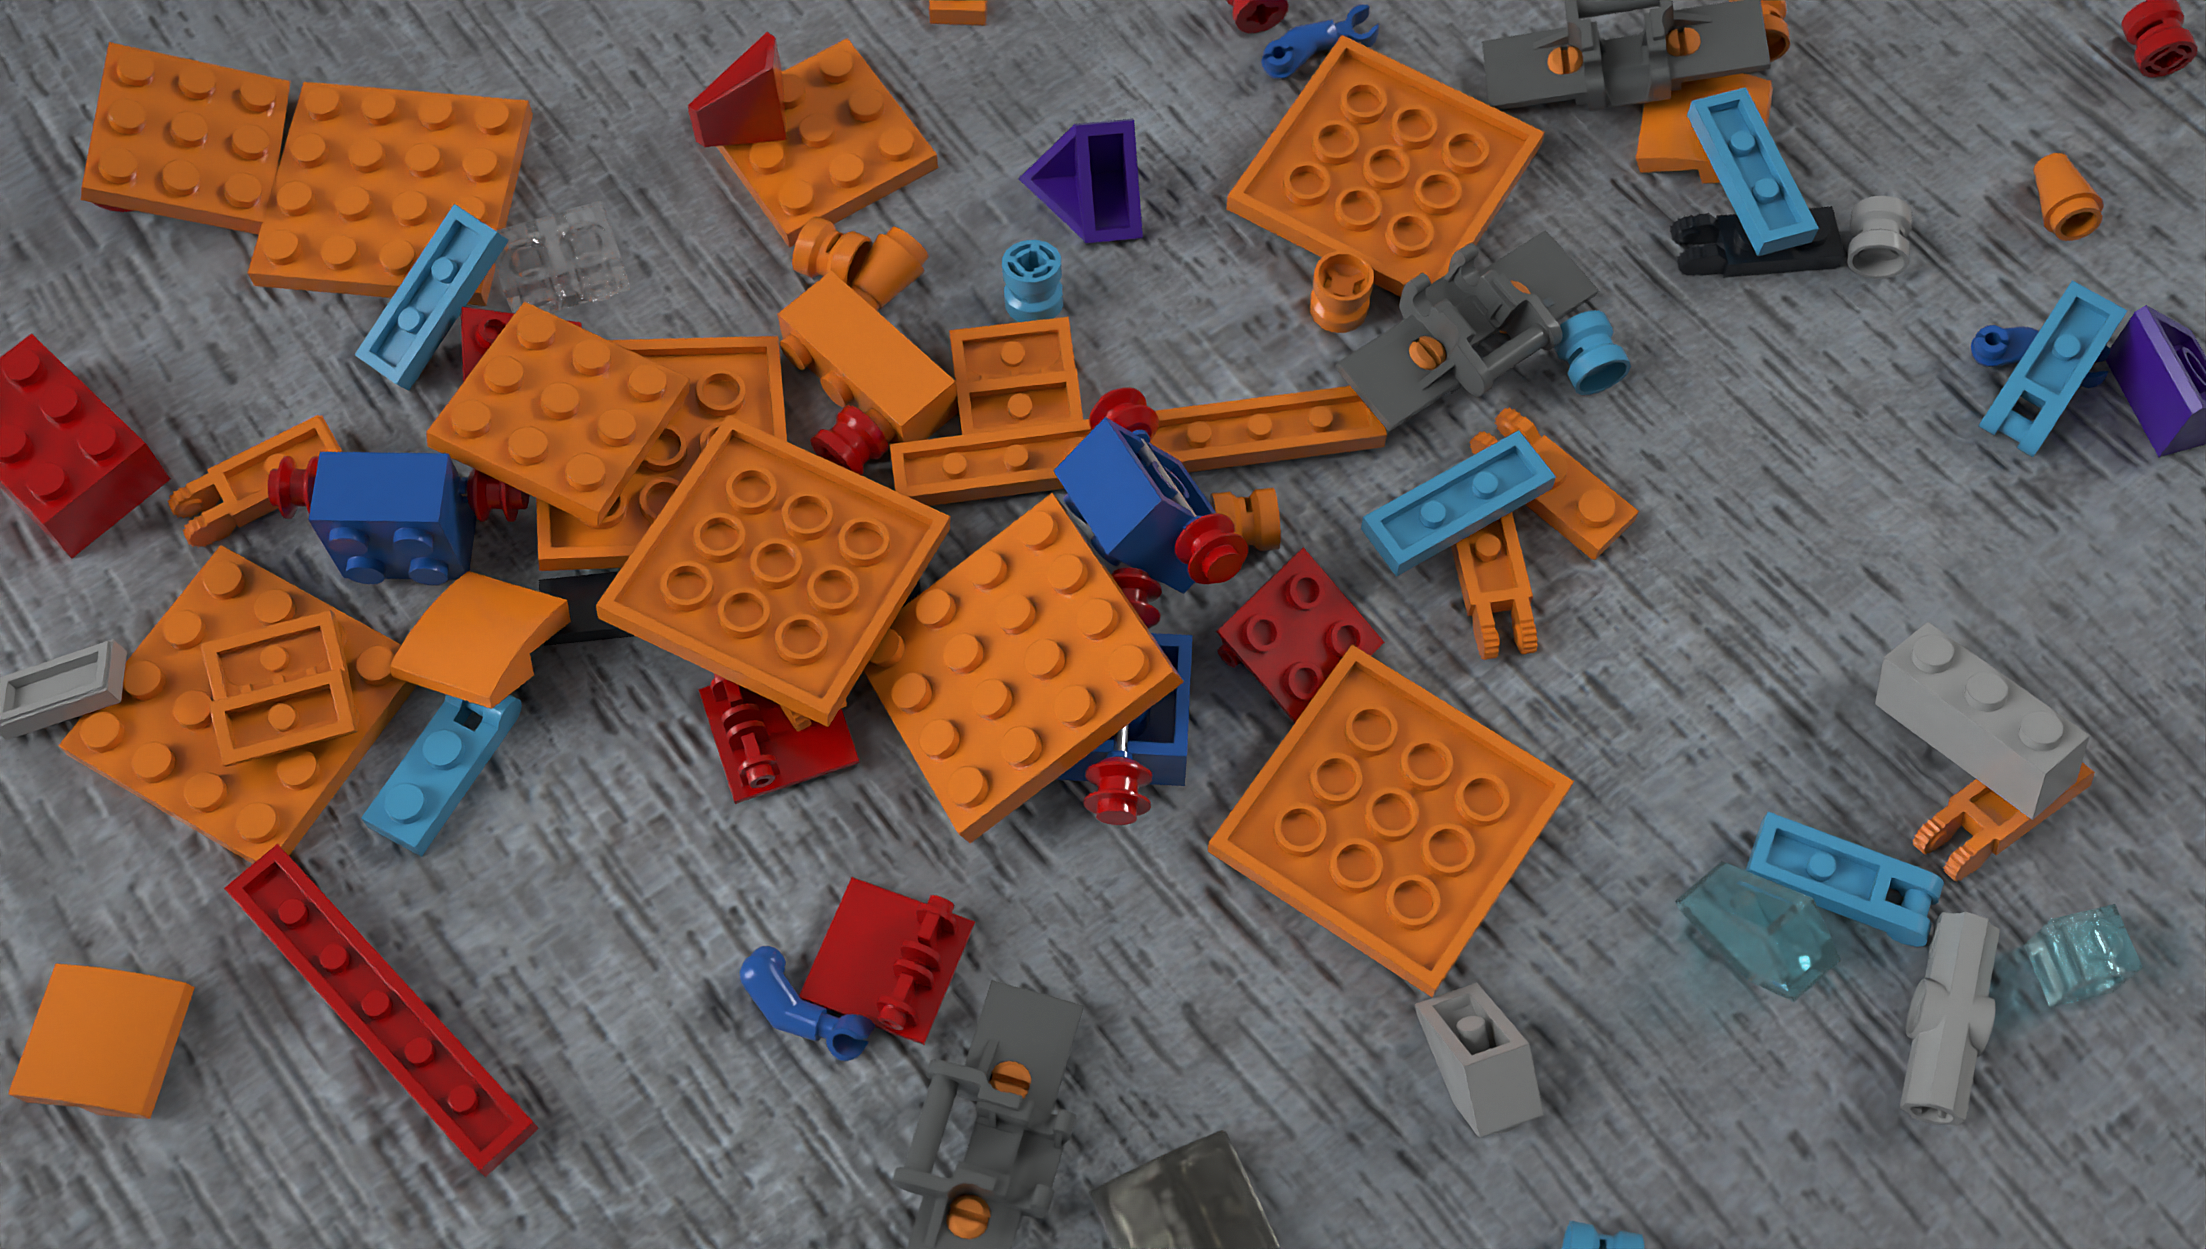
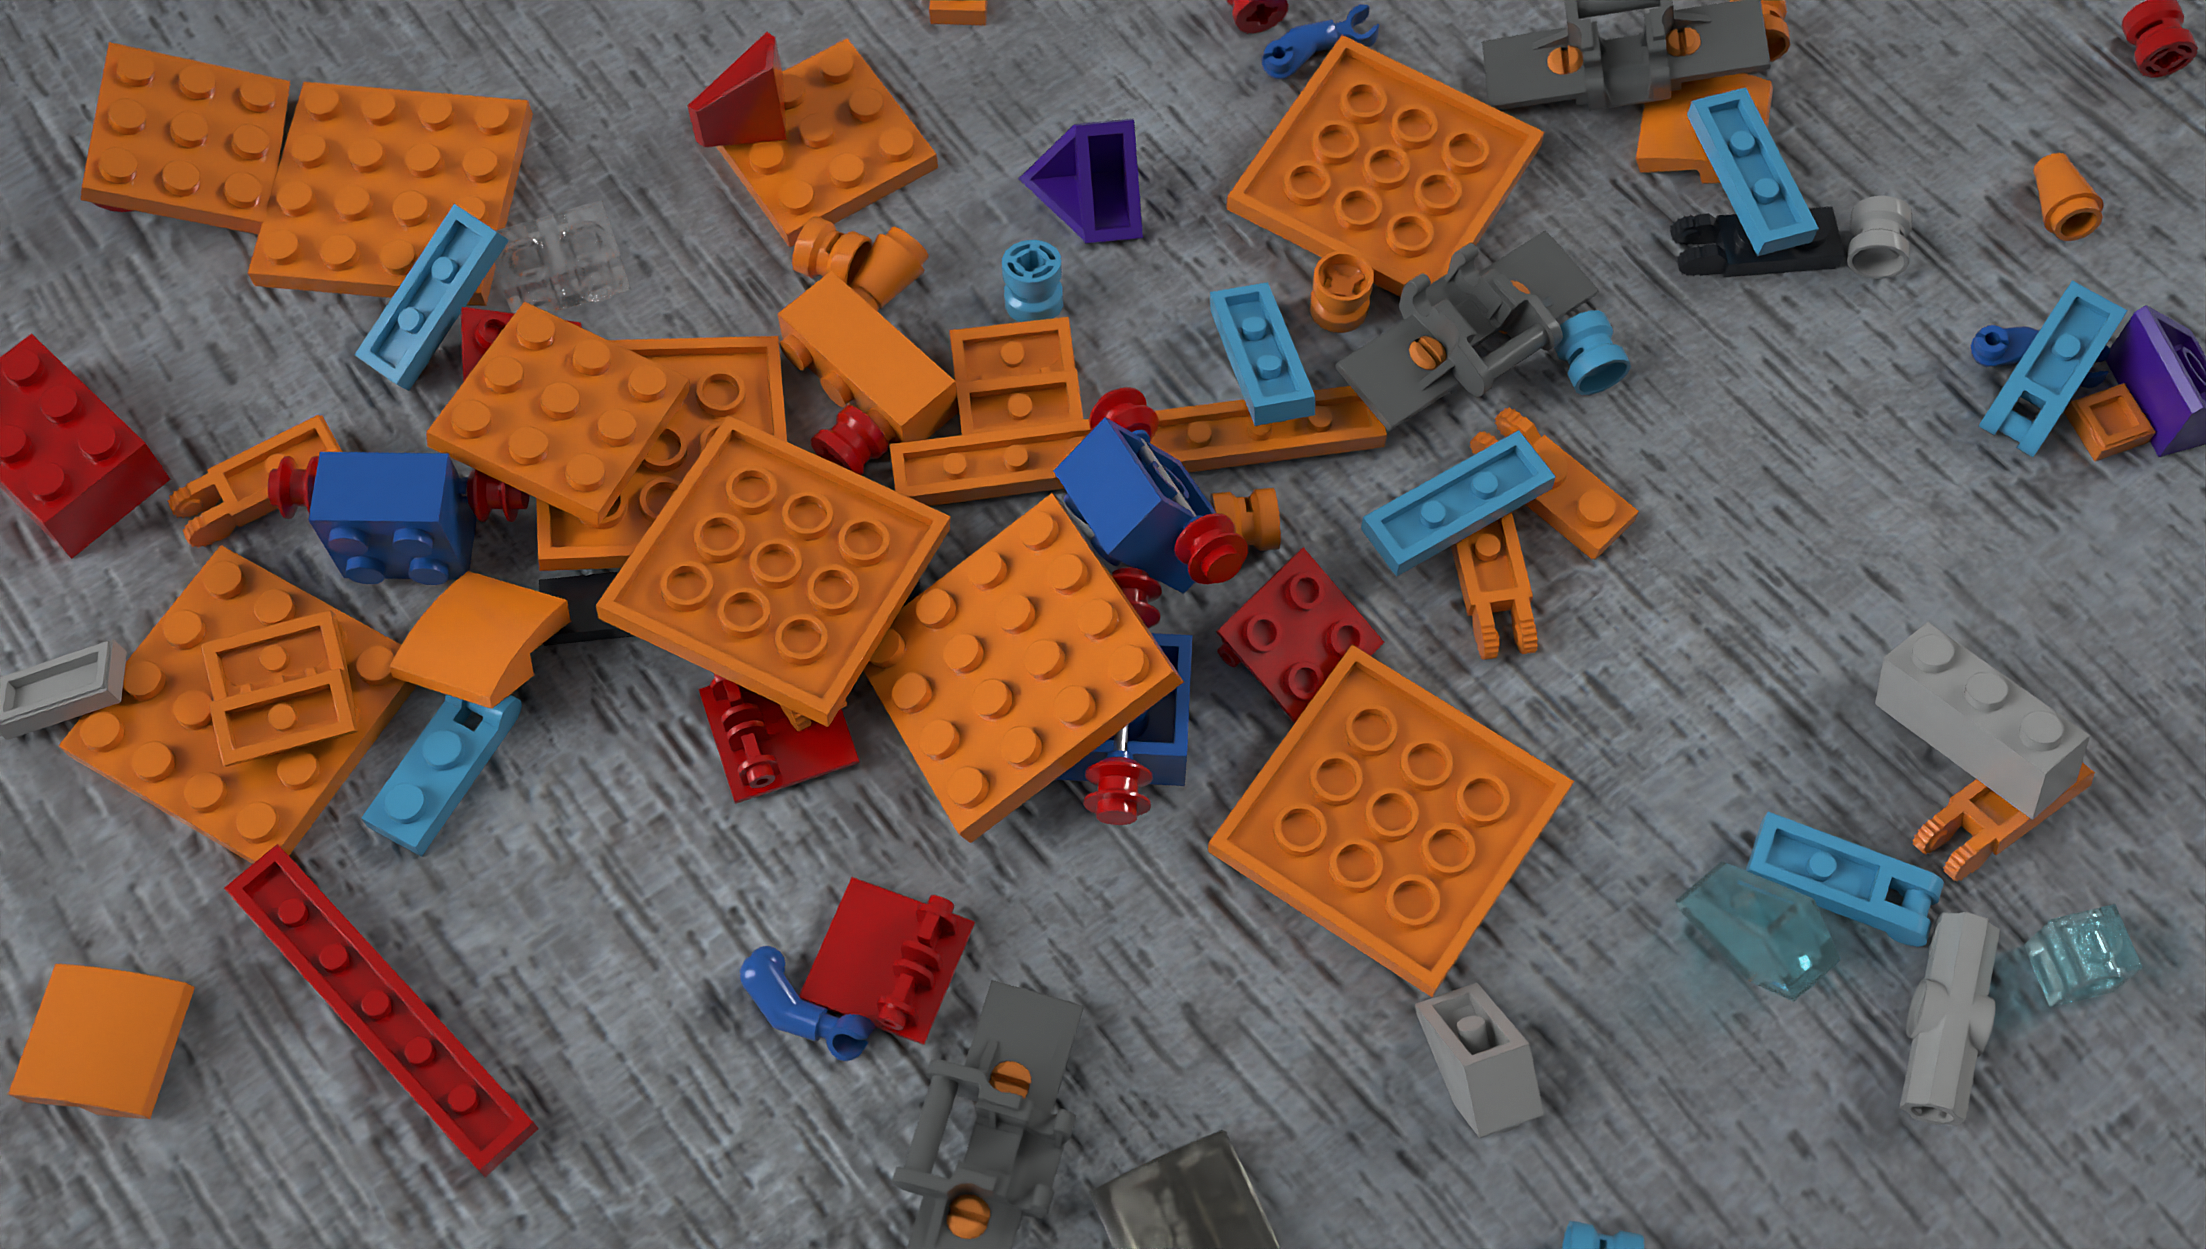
none -> dark azure plate [1210,282,1315,426]
none -> orange tile [2064,383,2156,461]

